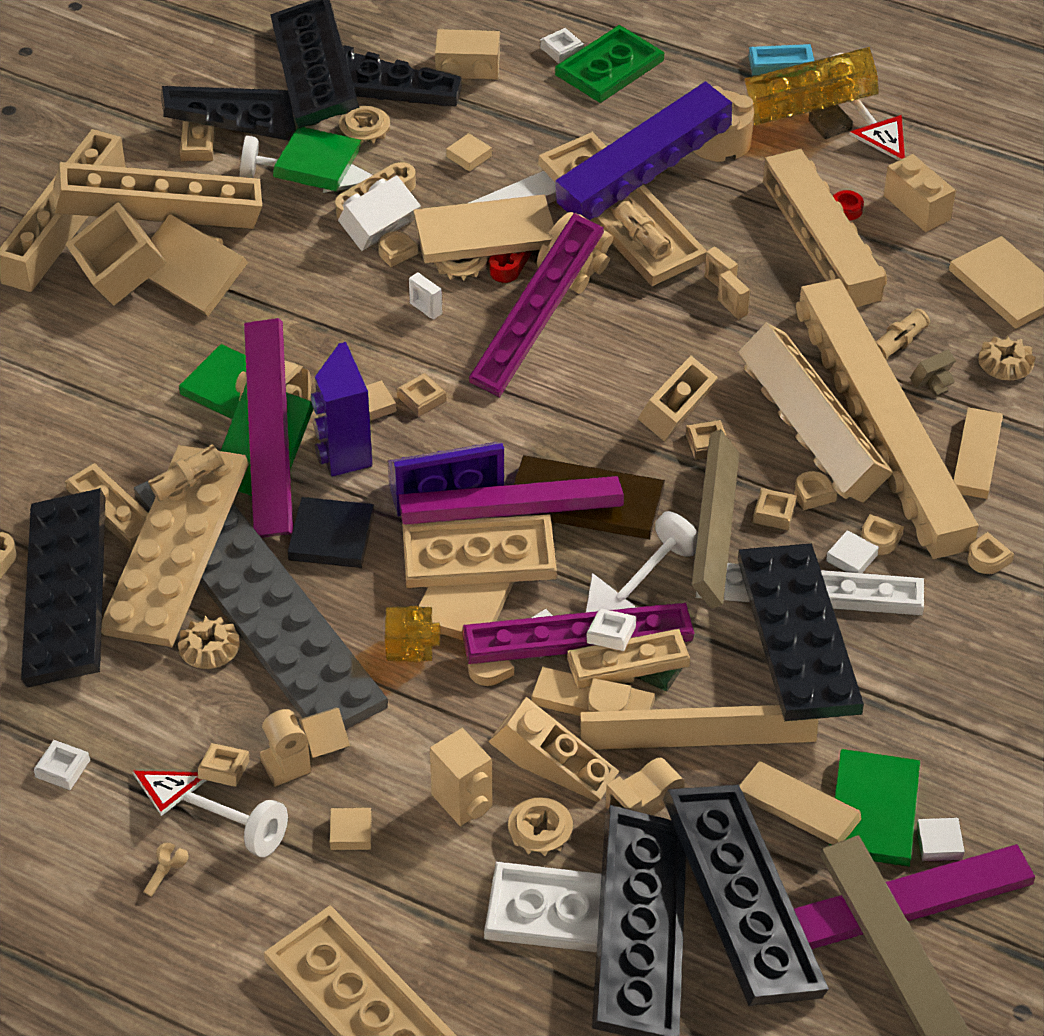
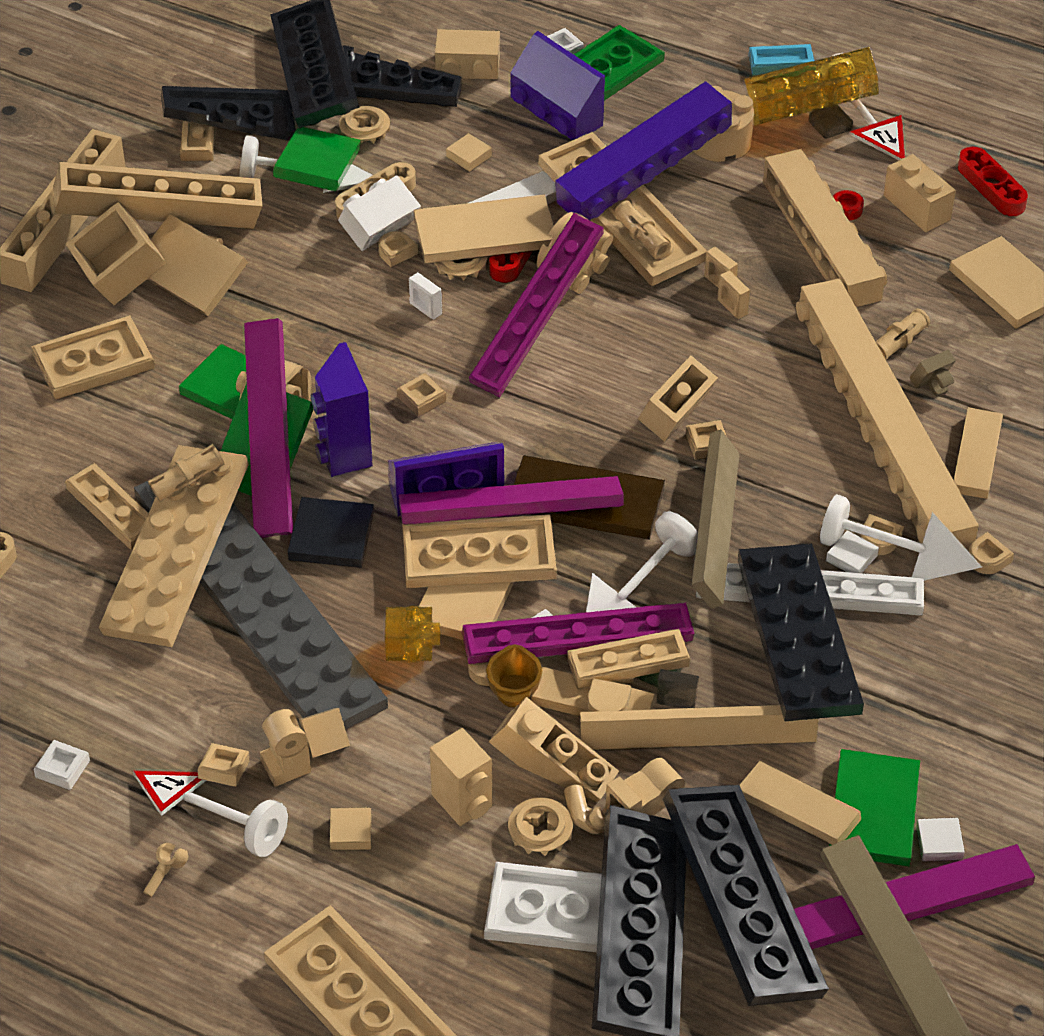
black plate [21,488,106,688] -> none
tan gear [178,616,240,669] -> none
tan tile [366,380,396,421] -> none
white tile [587,608,636,651] -> none
tan brick [738,322,894,503] -> none
tan tile [753,488,797,530] -> none
tan tile [794,471,838,511] -> none
tan gear [978,335,1035,380] -> none
none -> tan tile [31,315,155,400]
none -> pearl gold piece [486,644,543,708]
none -> slope [510,31,605,140]
none -> tan arm [564,785,607,834]
none -> clear smoke tile [656,669,699,708]
none -> white piece [820,494,982,581]
none -> red beam [957,146,1028,216]

